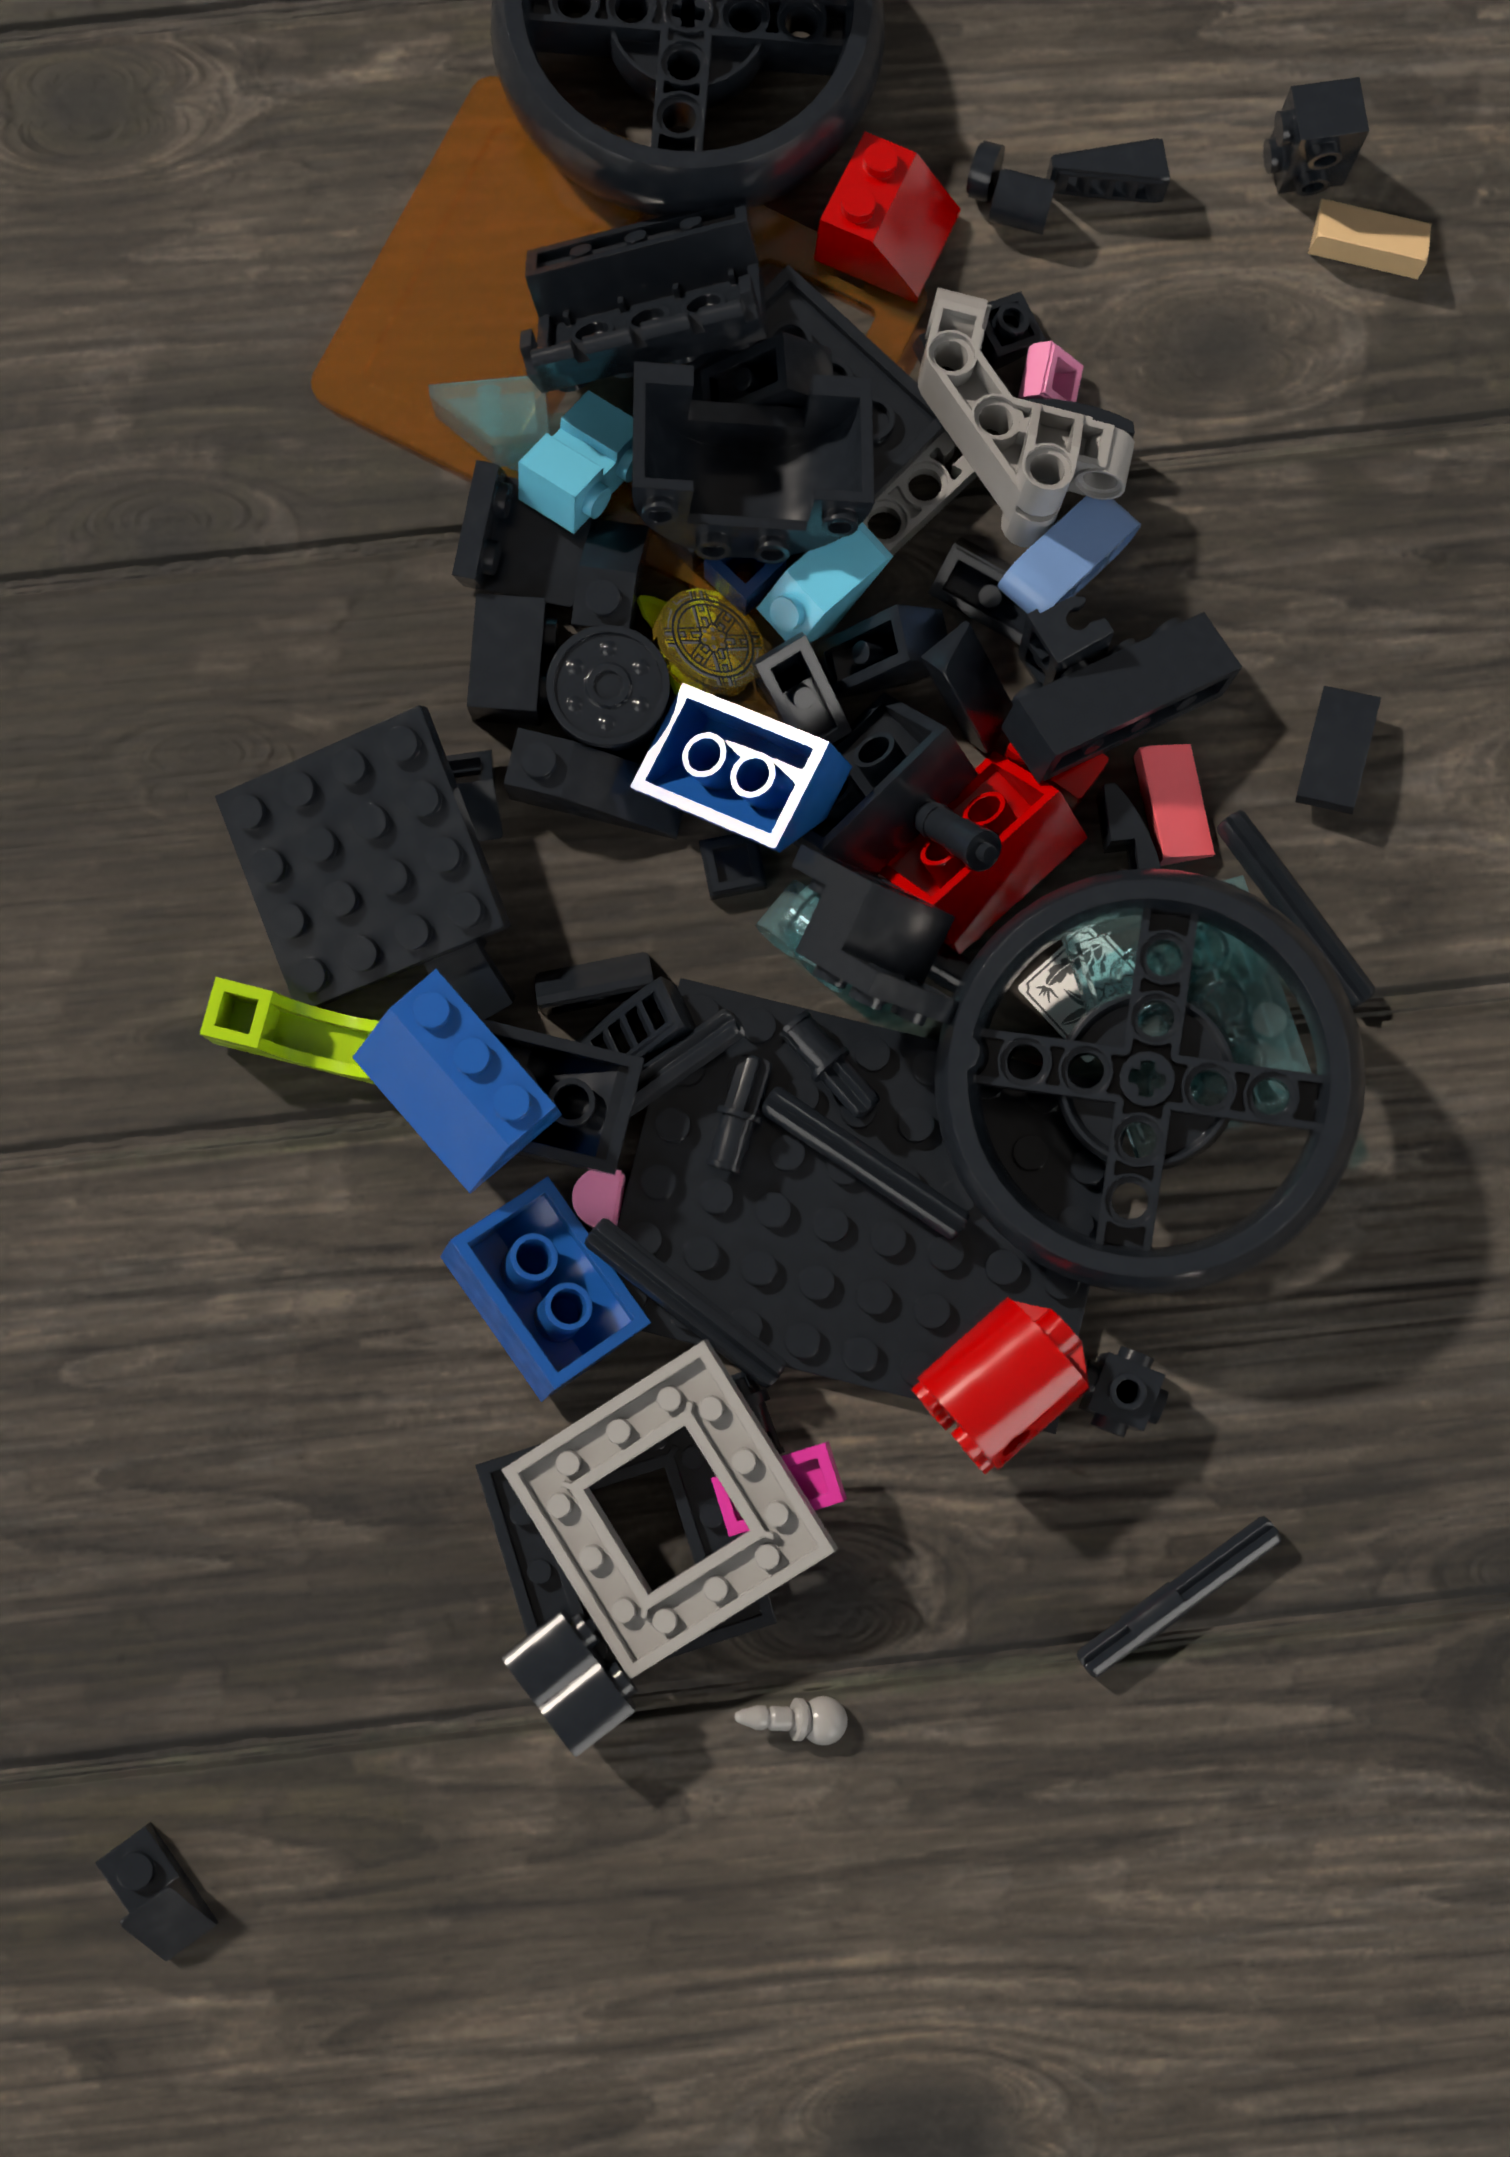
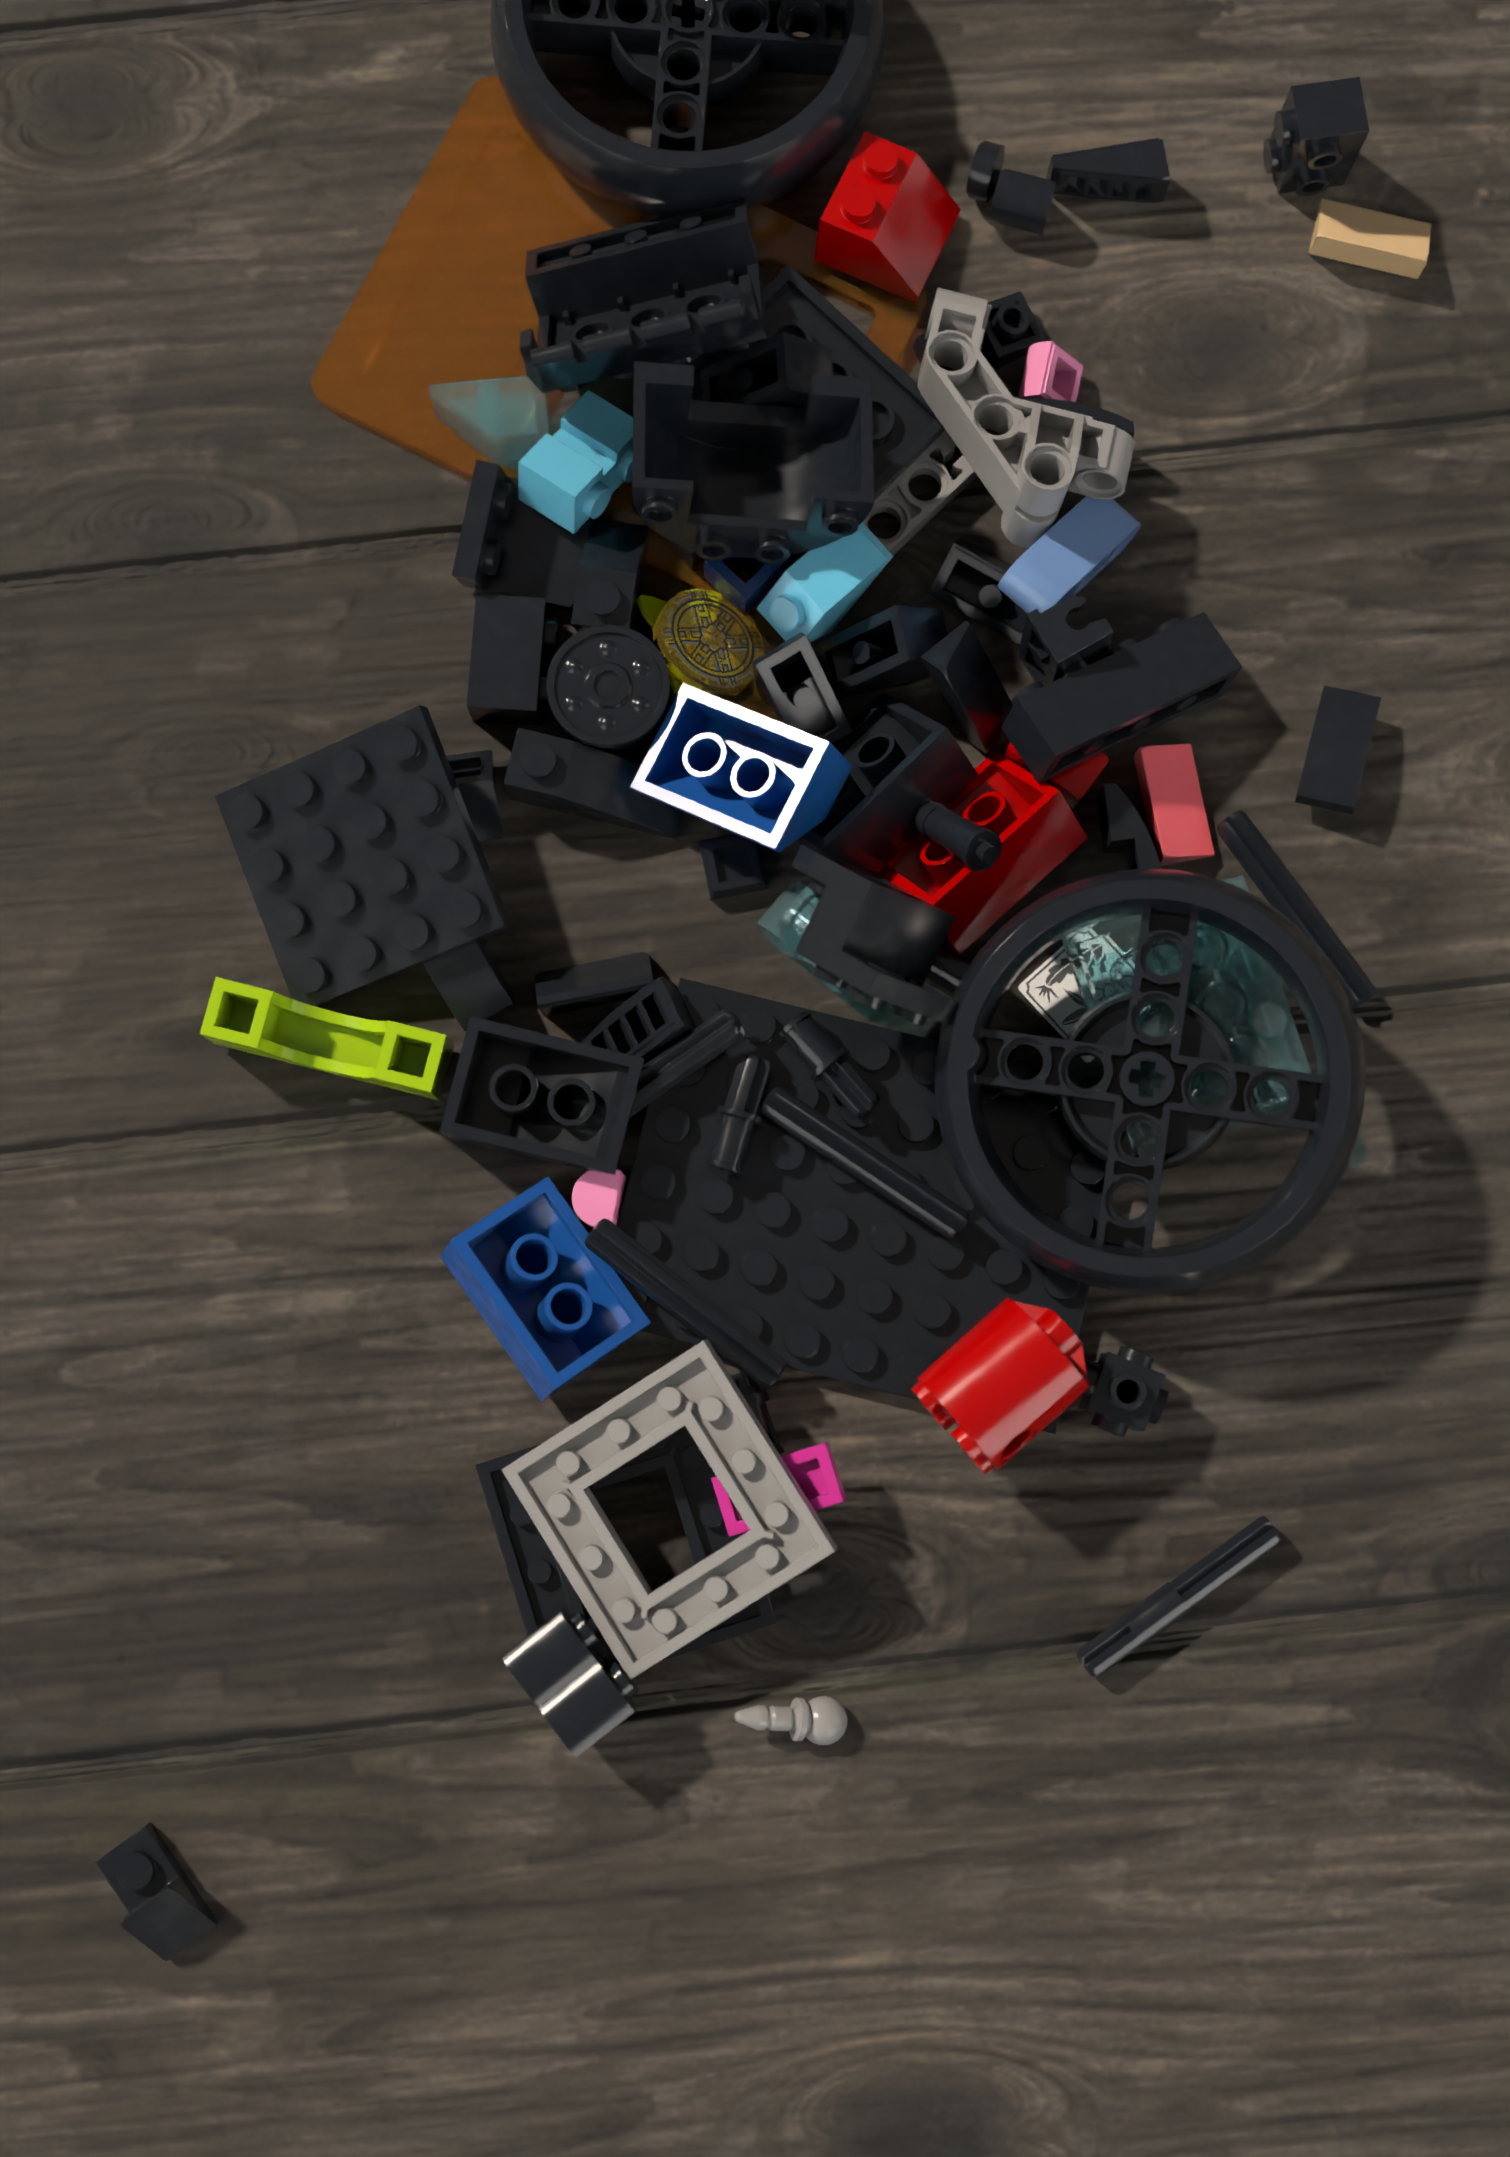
blue slope [352,969,562,1194] -> none

